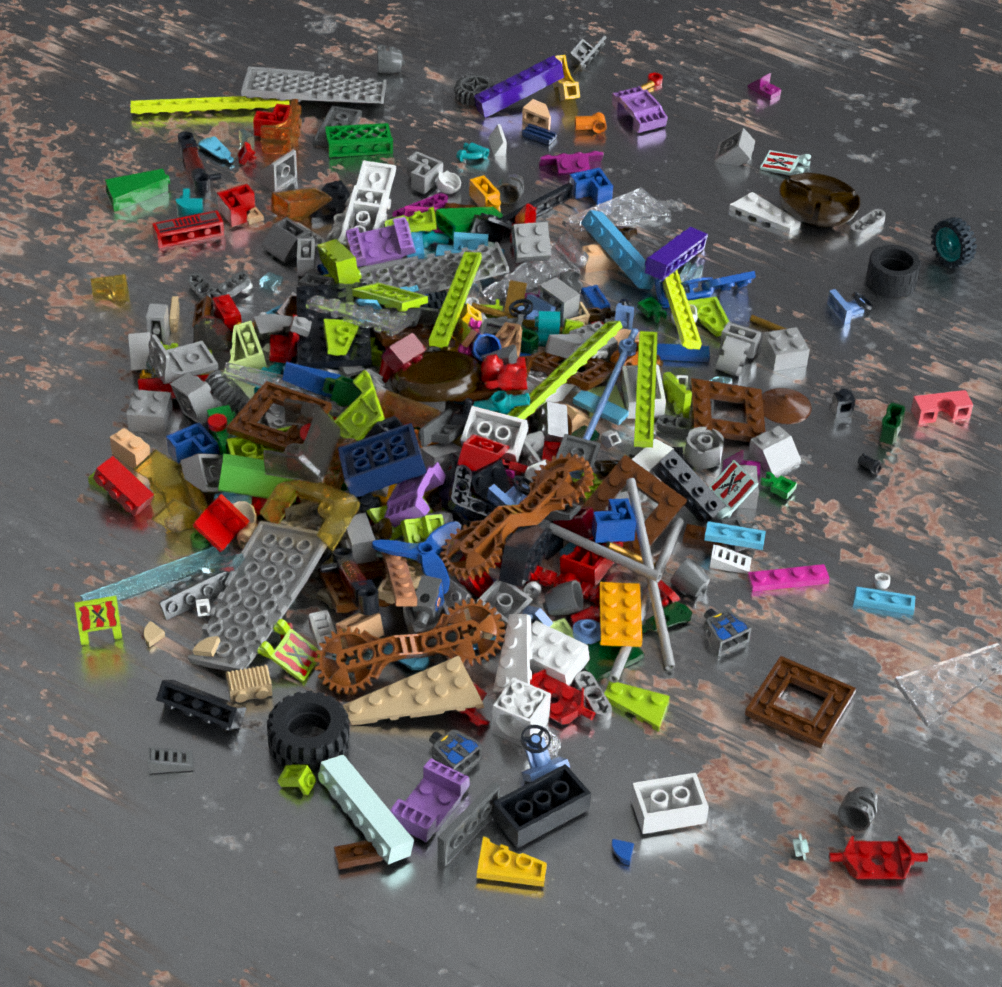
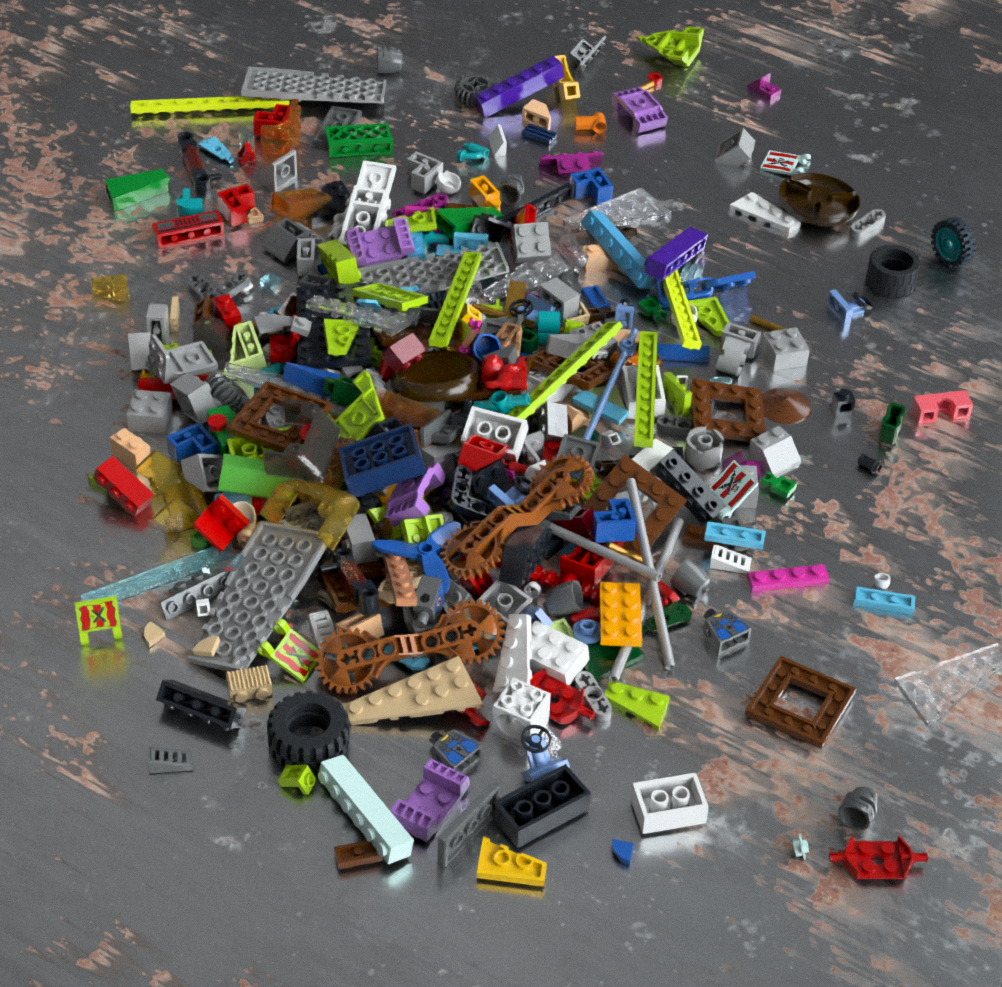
none -> lime wedge [637,27,704,67]

